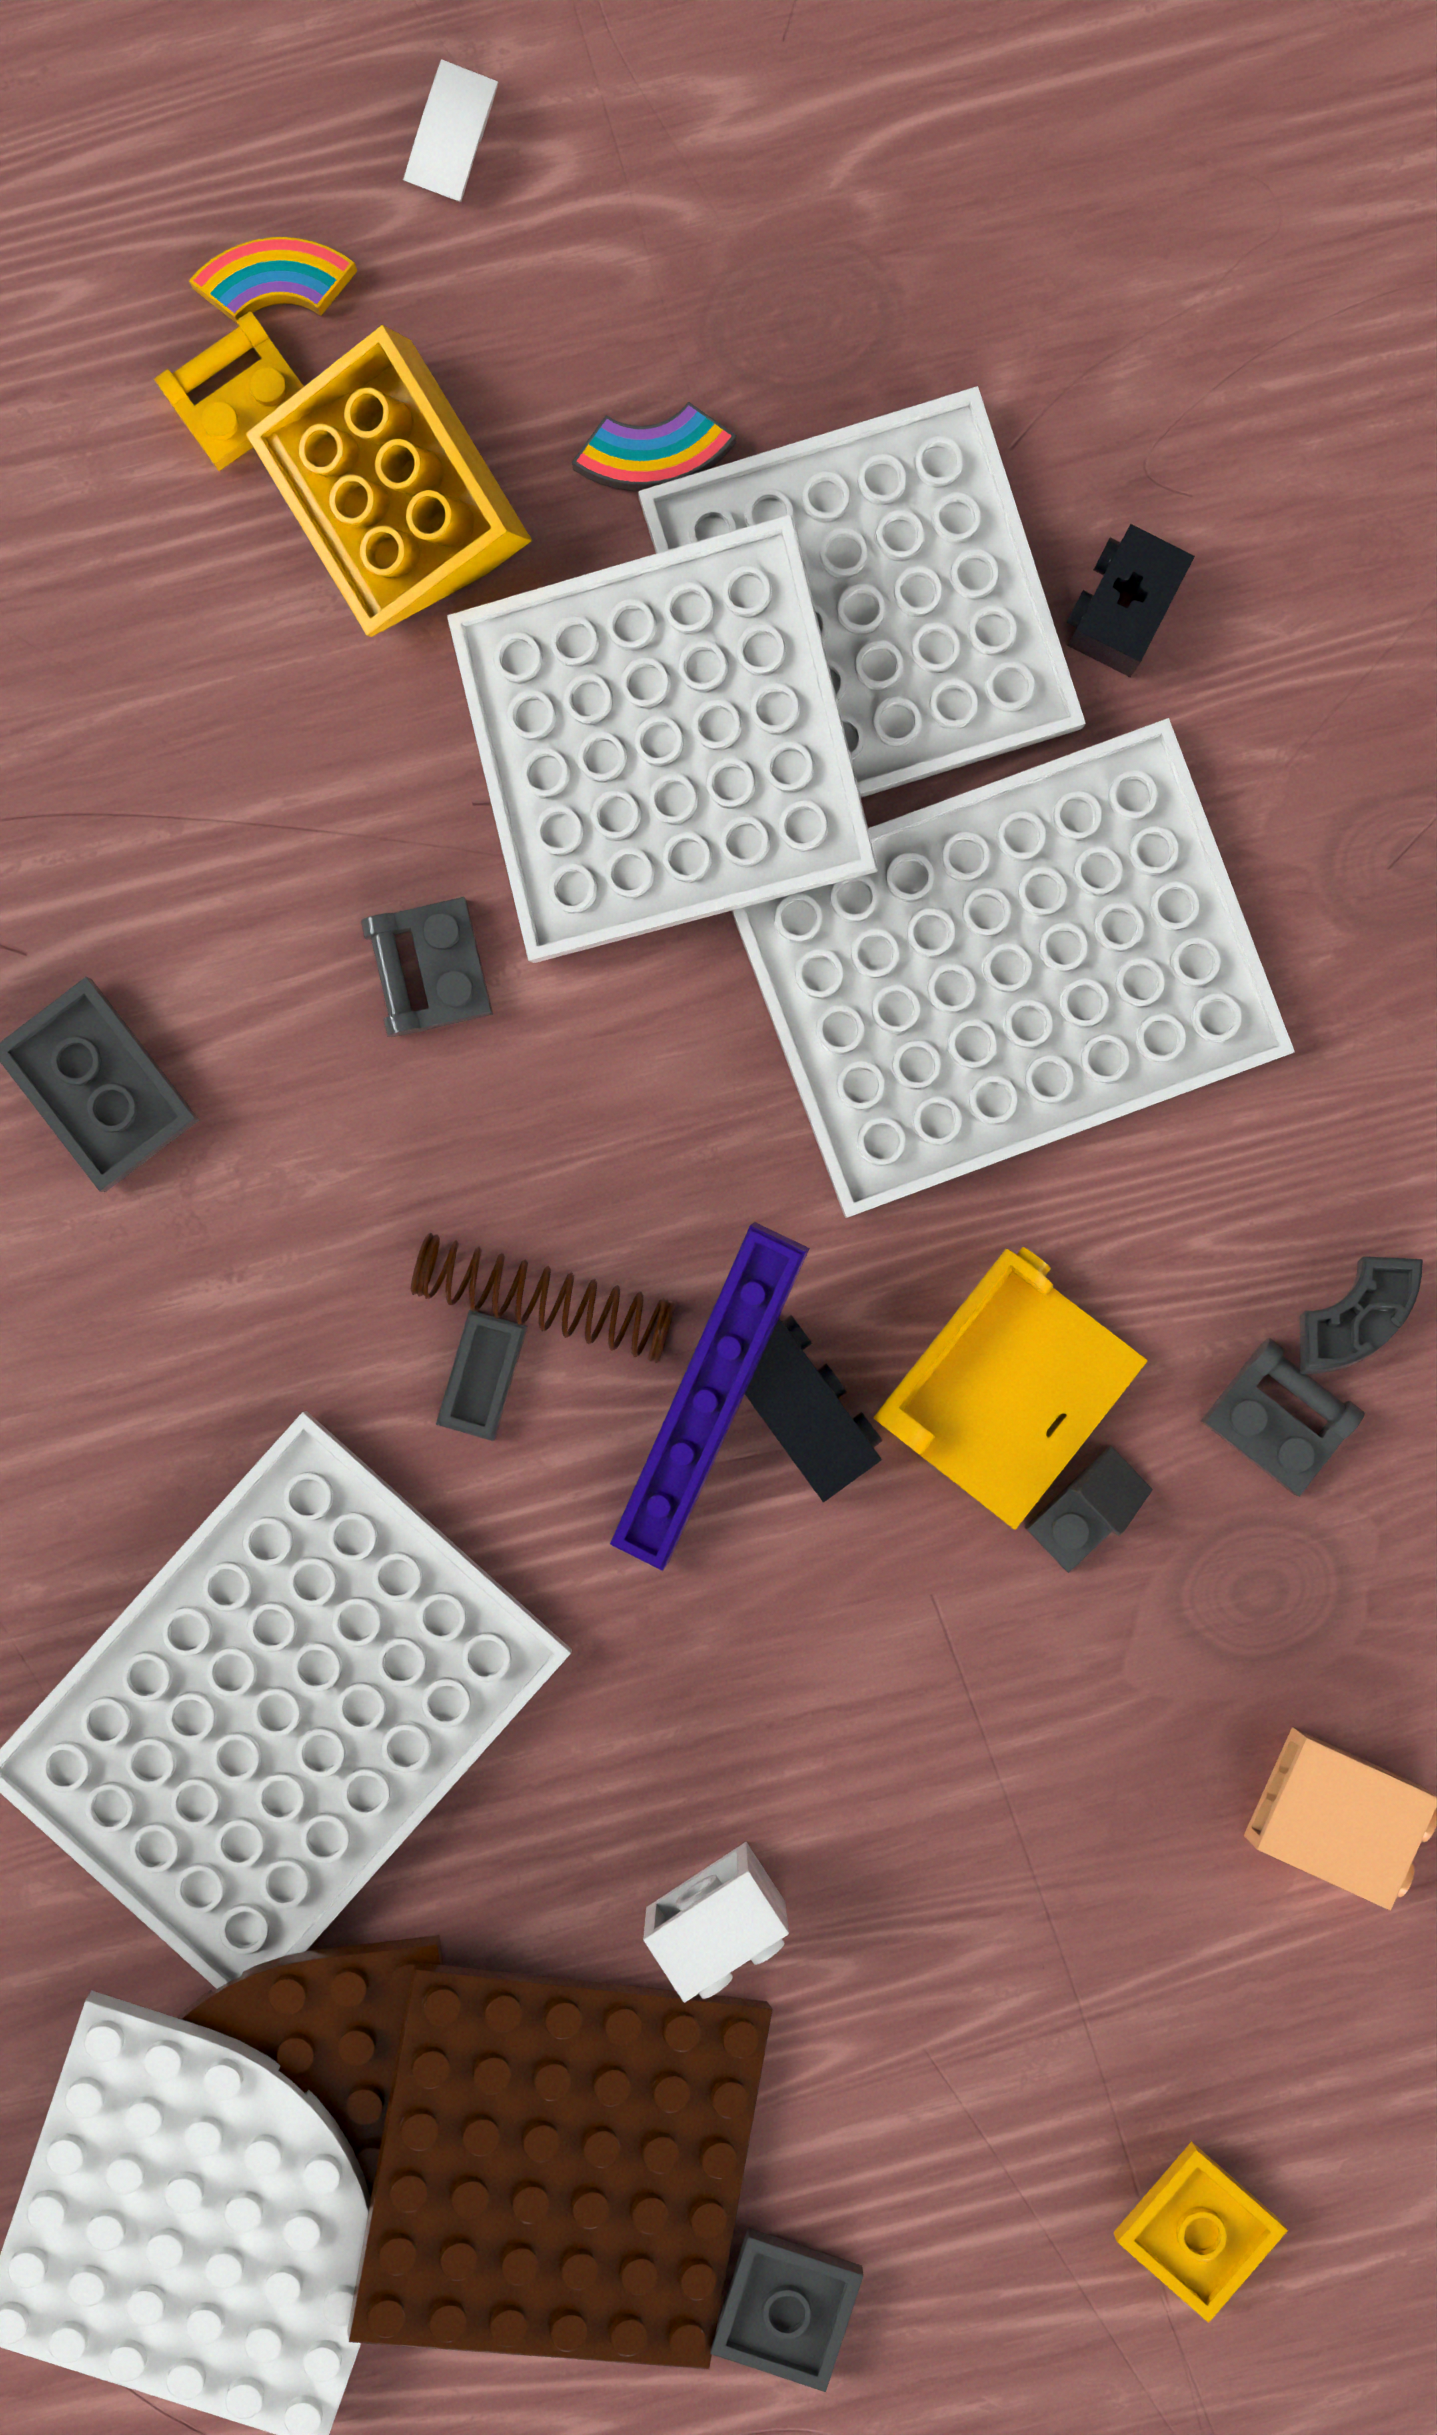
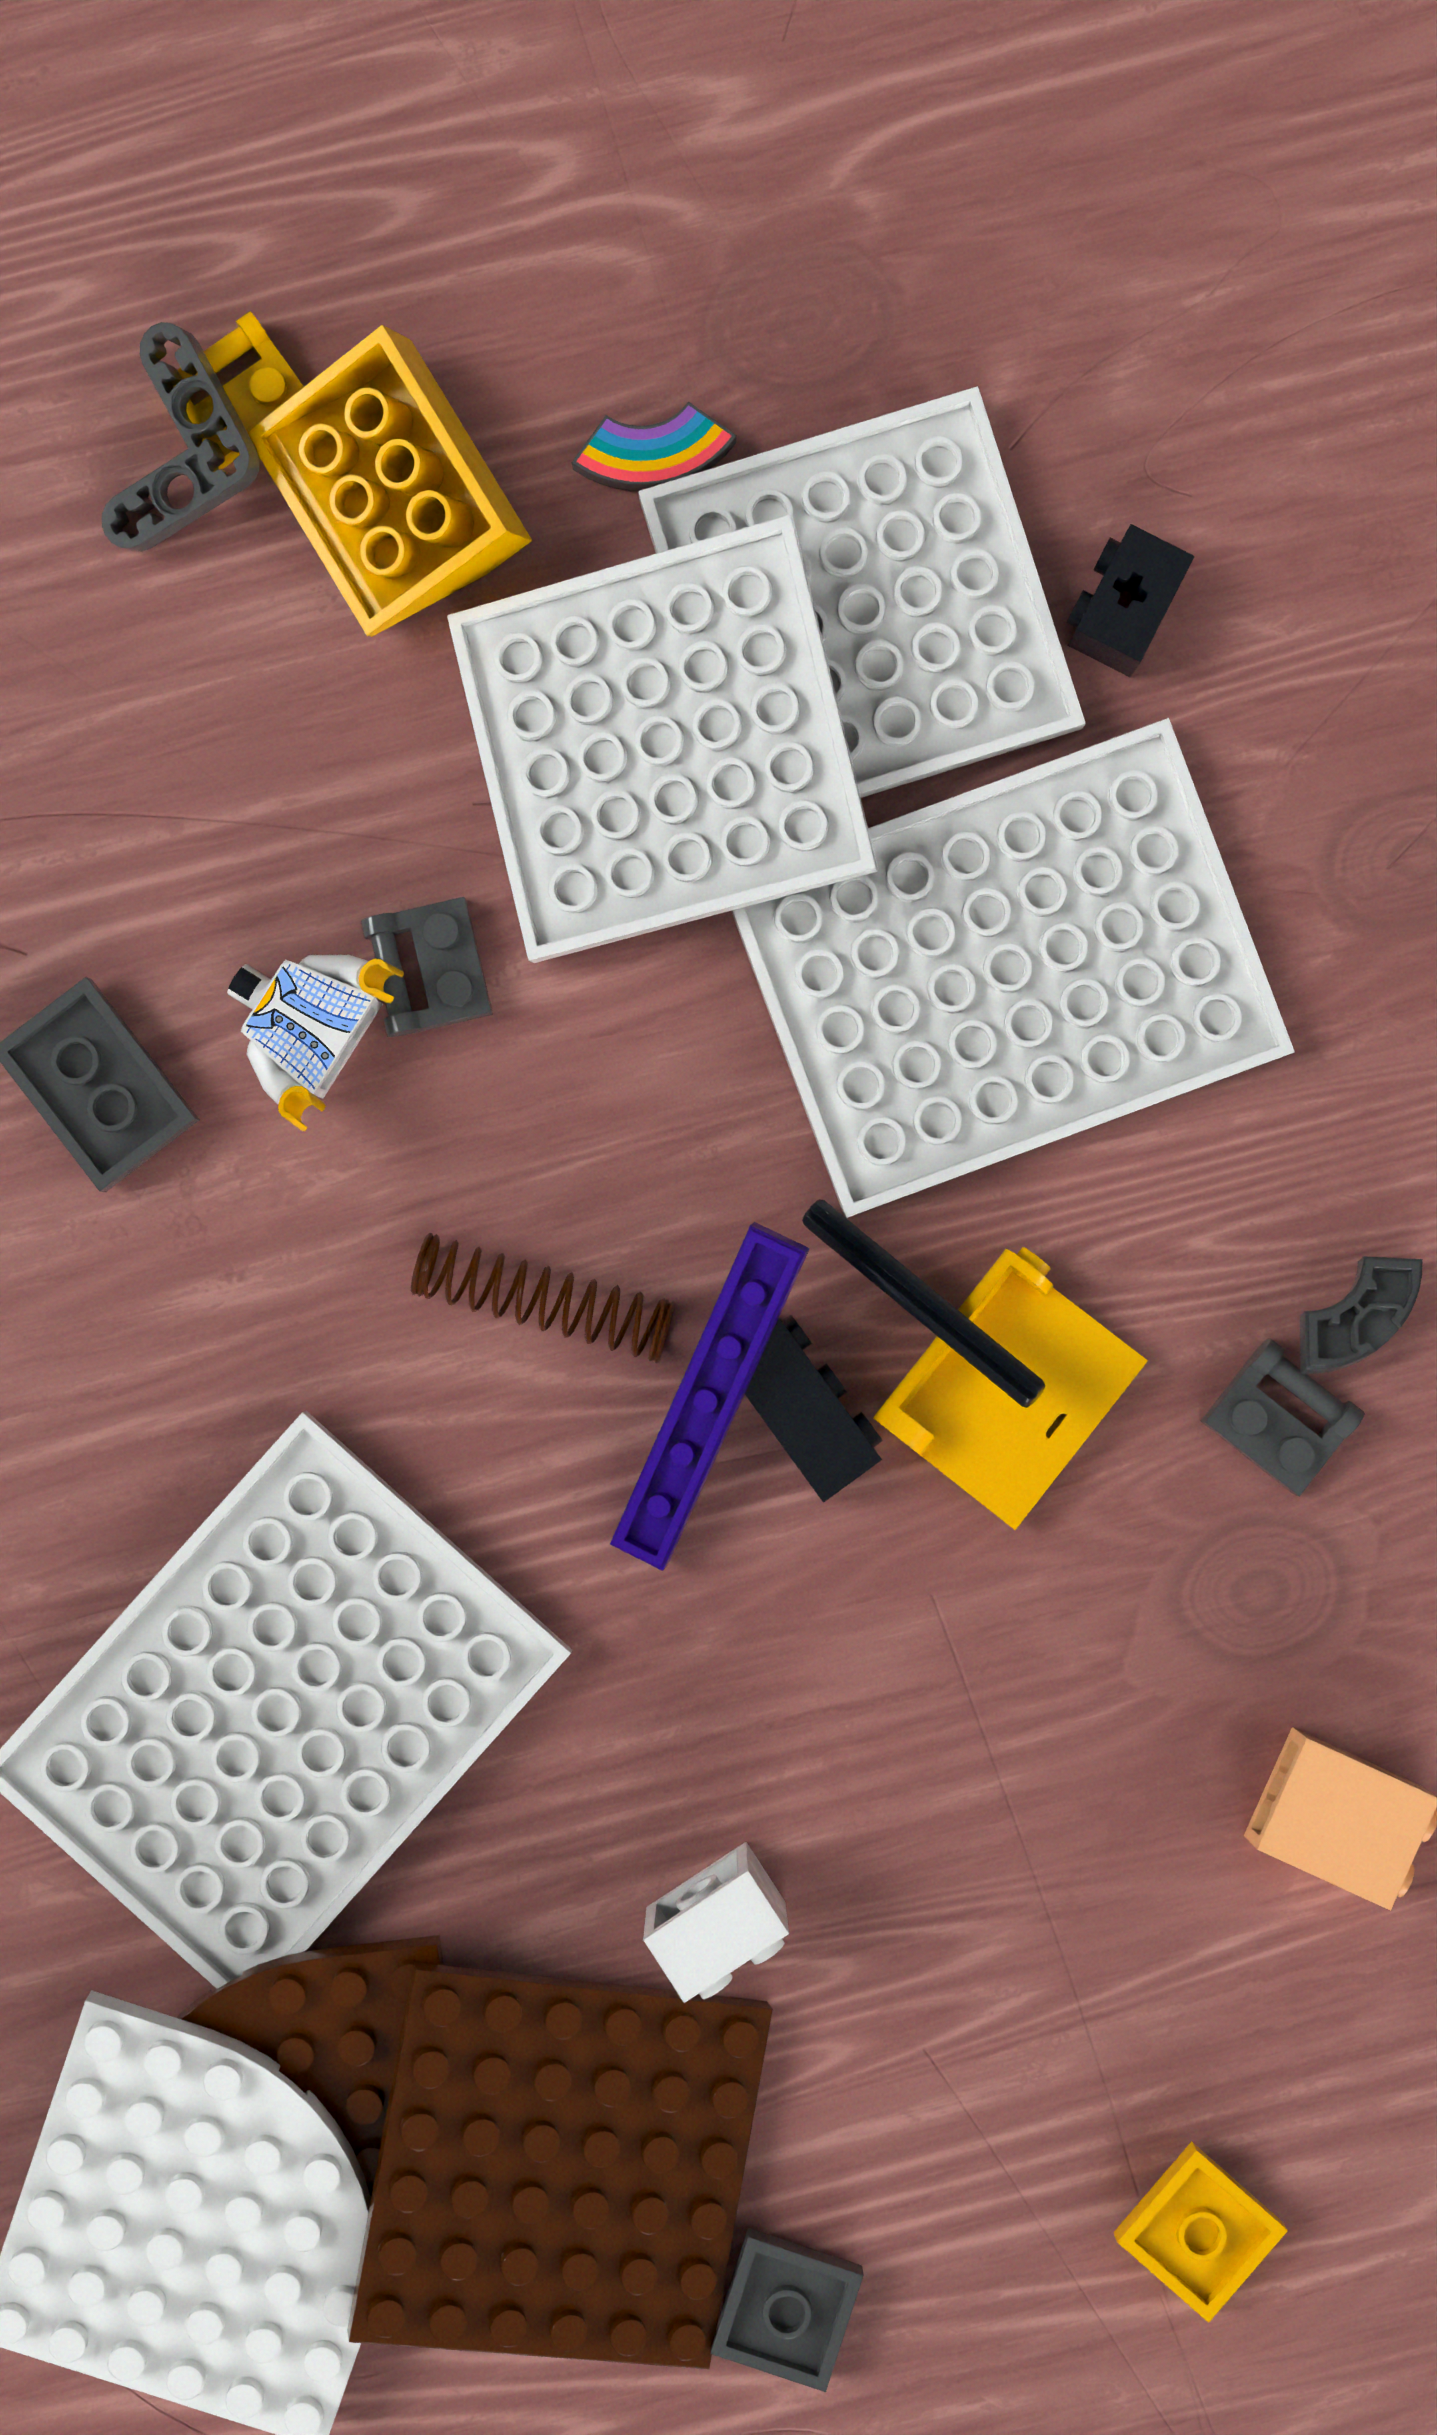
tile [189,237,357,323] -> none
white slope [403,59,499,202] -> none
dark grey tile [436,1310,528,1441] -> none
dark grey slope [1024,1446,1153,1573] -> none
none -> dark grey beam [102,322,260,552]
none -> torso [227,955,404,1131]
none -> black axle [802,1199,1045,1408]

